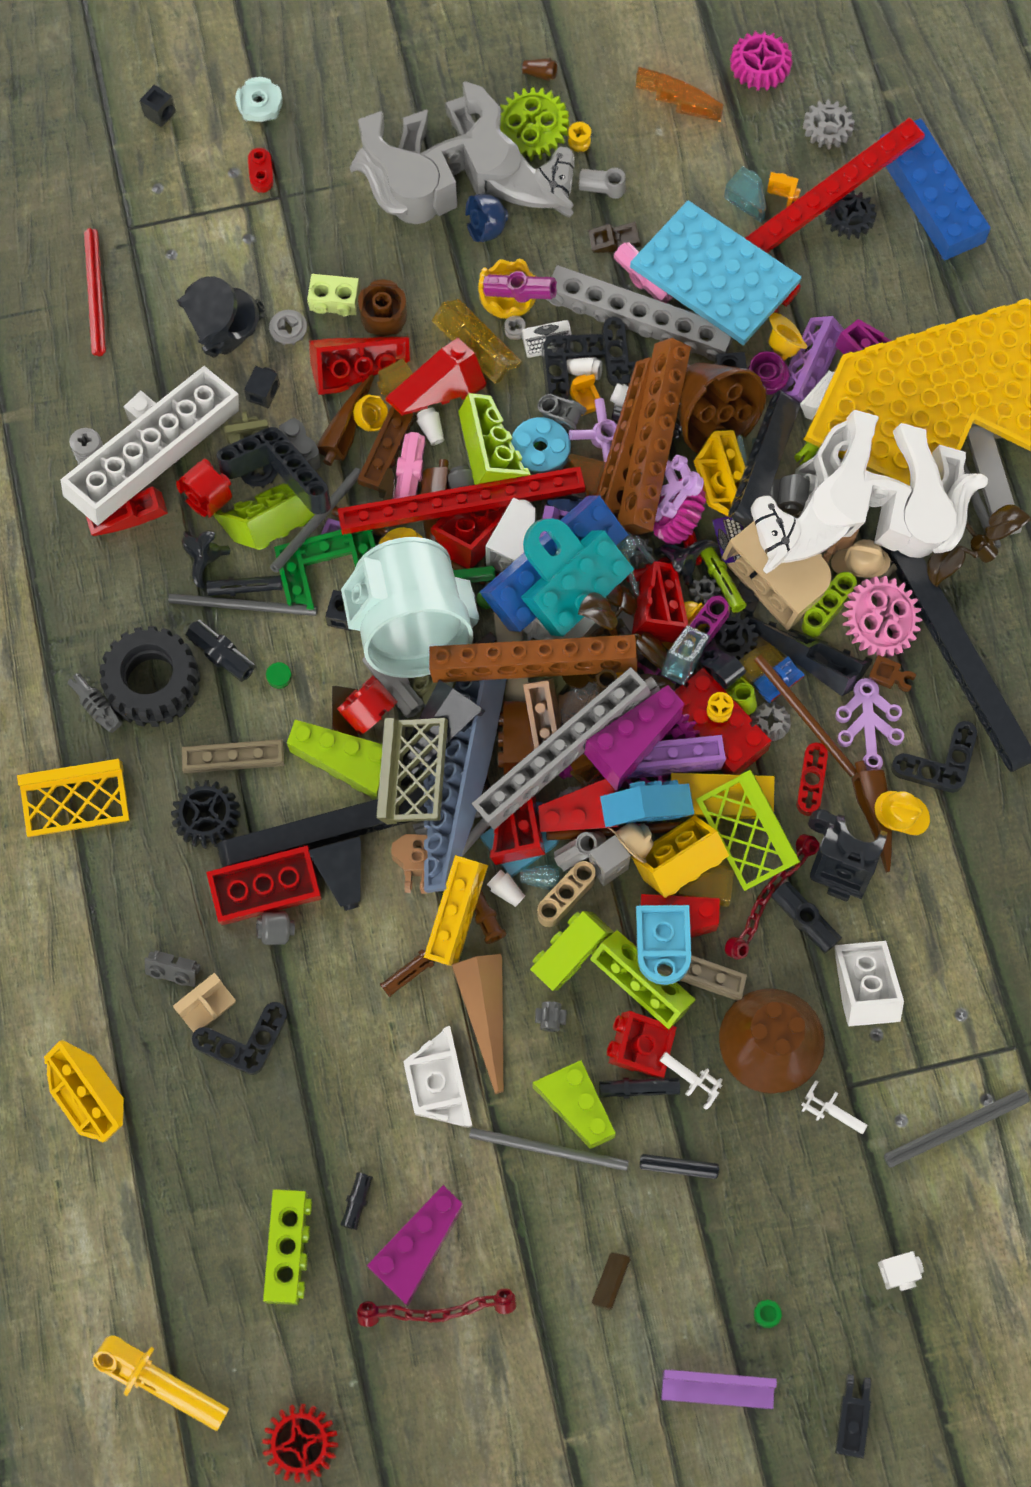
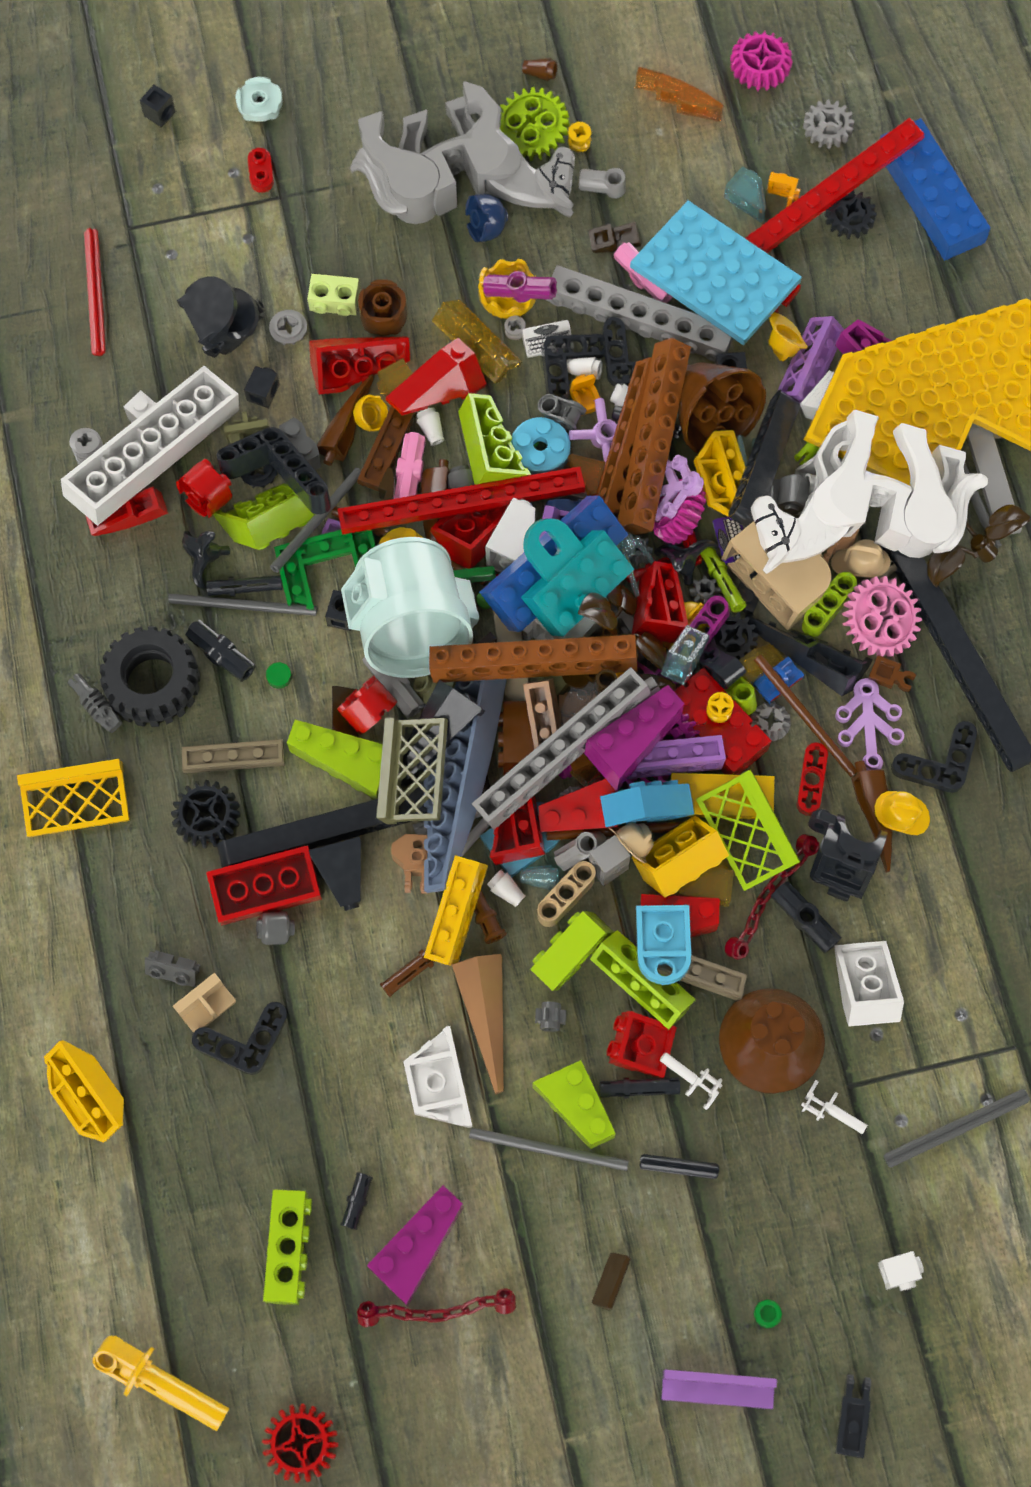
magenta piece [748,351,789,395] -> none

